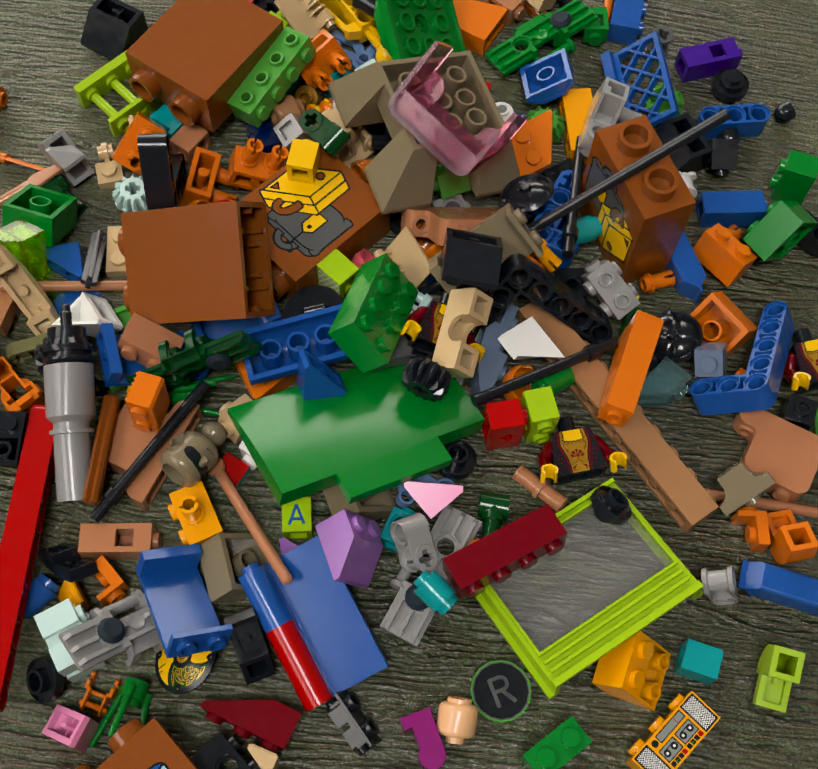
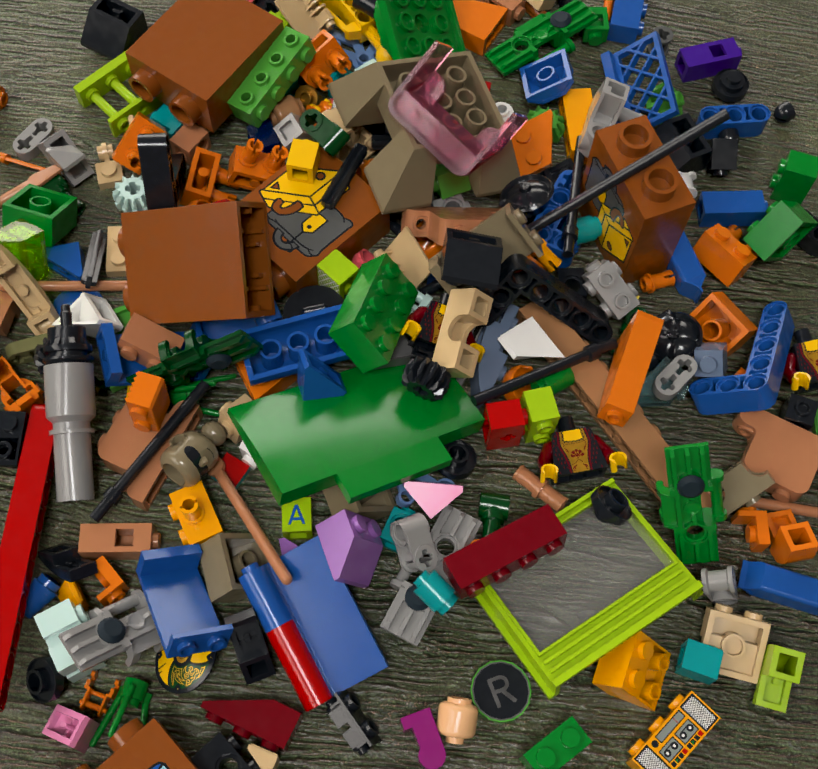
dark orange axle [82,395,120,505] -> none
none -> light grey beam [12,118,55,161]
none -> black axle [321,143,367,210]
none -> light grey beam [652,354,698,401]
none -> green piece [656,442,727,565]
none -> tan plate [700,602,771,684]

